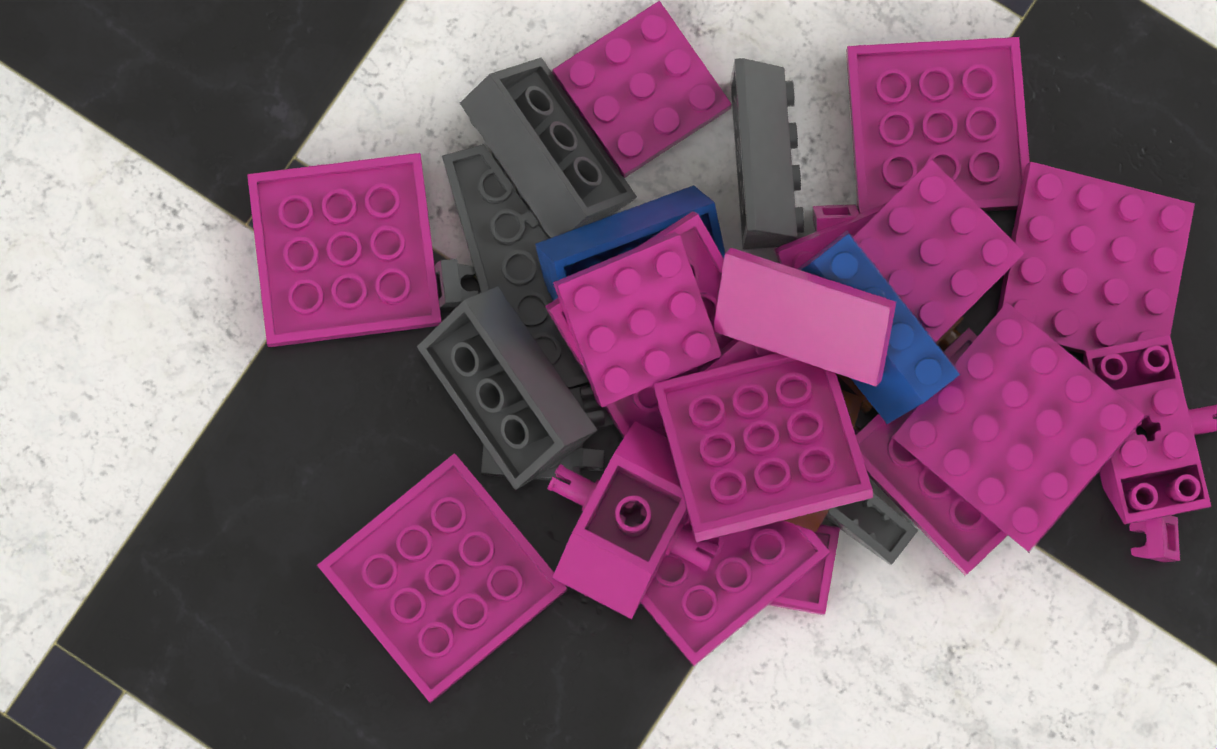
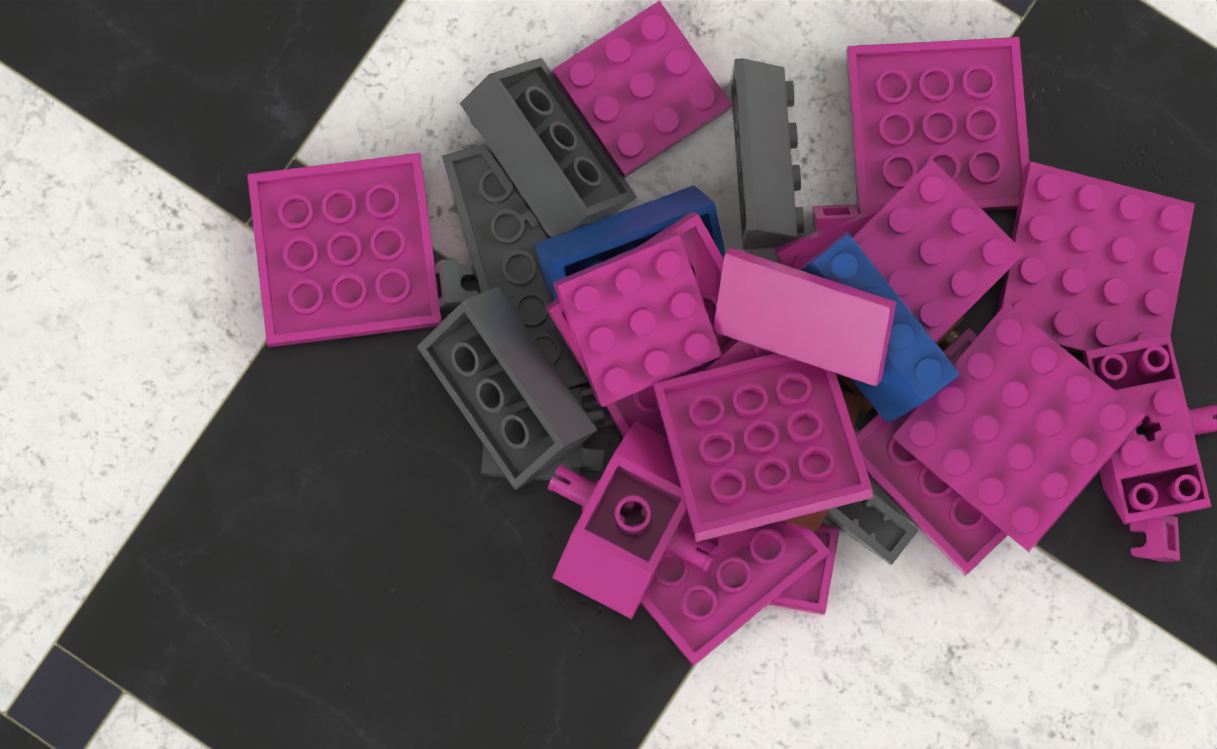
dark pink plate [317,453,568,704] -> none

